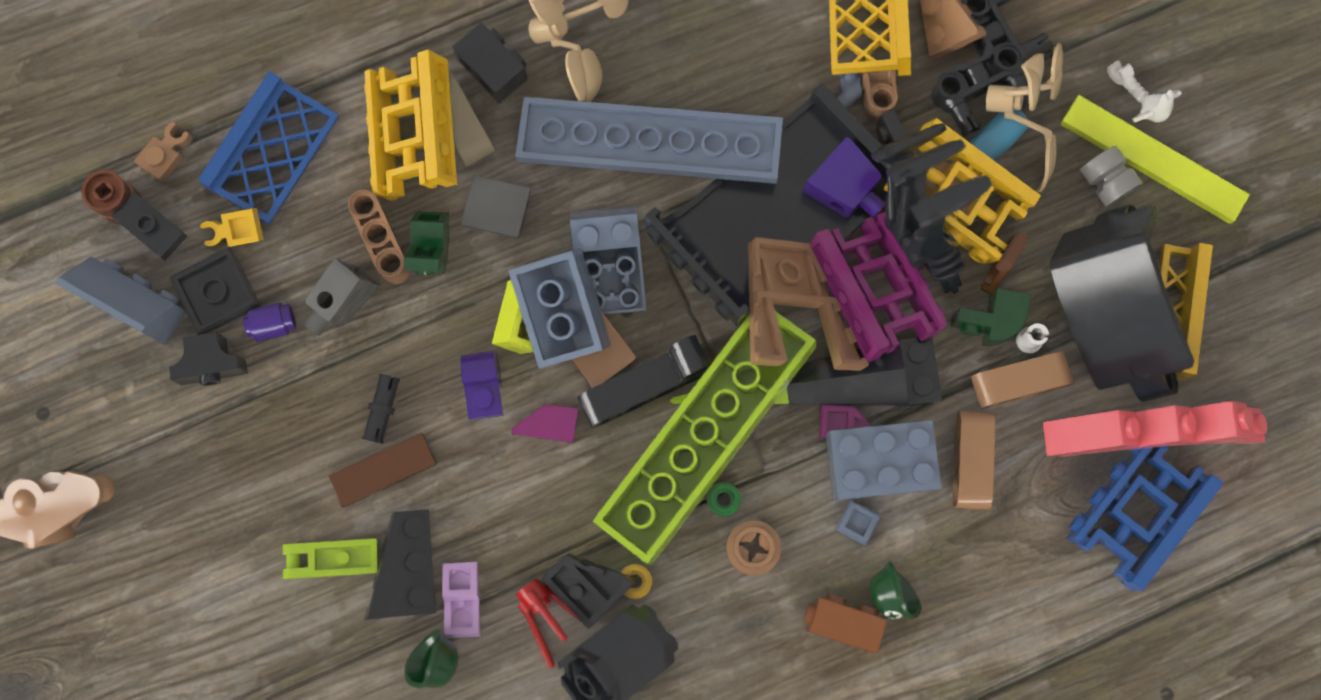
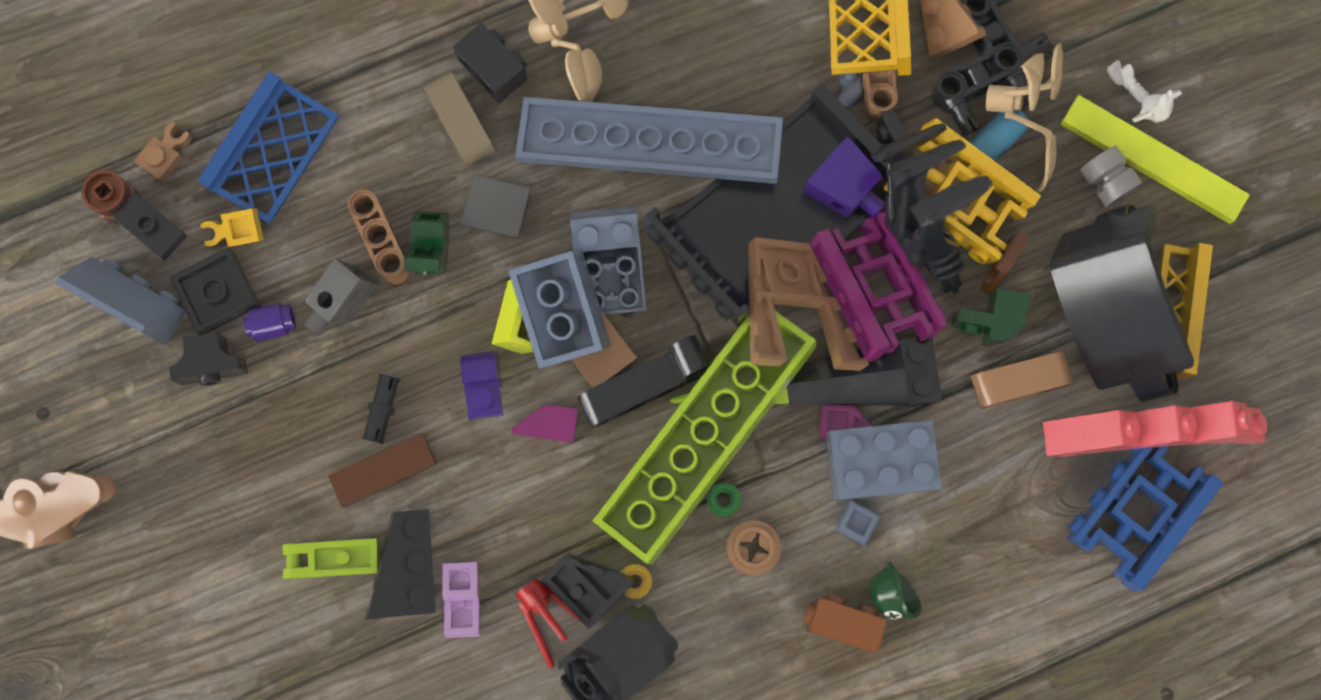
yellow fence [364,49,457,201] -> none
dark green helmet [405,629,459,688] -> none
medium nougat beam [952,410,995,510] -> none
white pin [1016,323,1049,353] -> none

